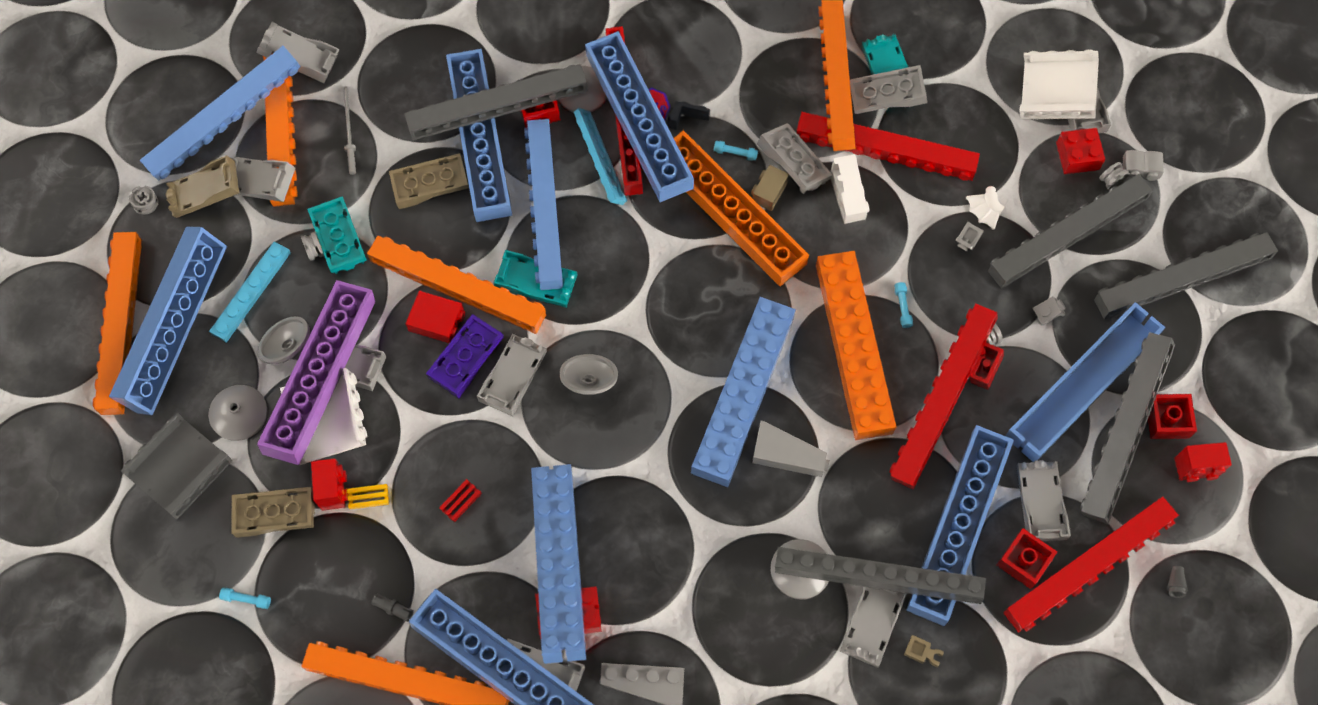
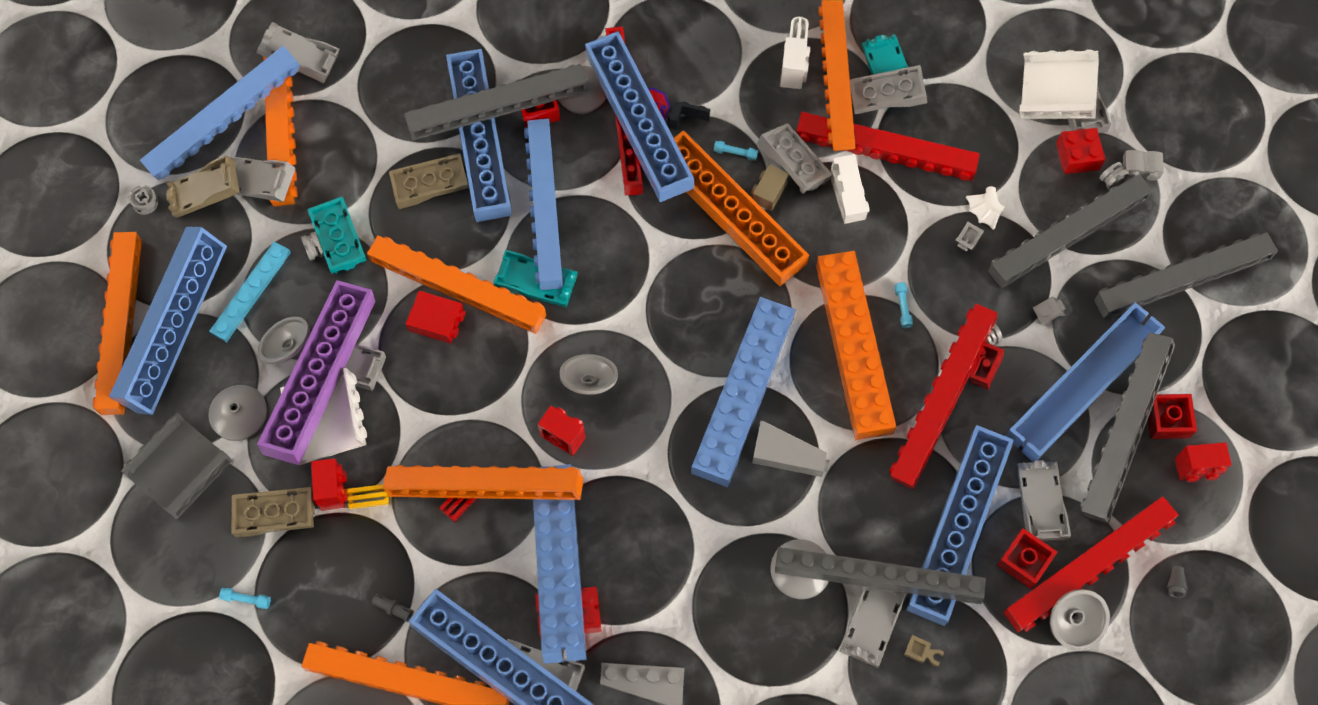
light grey sword [344,86,356,175] -> none
dark purple piece [426,314,504,399] -> none
light grey piece [477,334,547,416] -> none
medium azure plate [574,108,627,205] -> none
none -> orange brick [383,465,584,500]
none -> red brick [538,406,586,457]
none -> white brick [780,17,810,89]
none -> light grey dish [1050,589,1110,650]

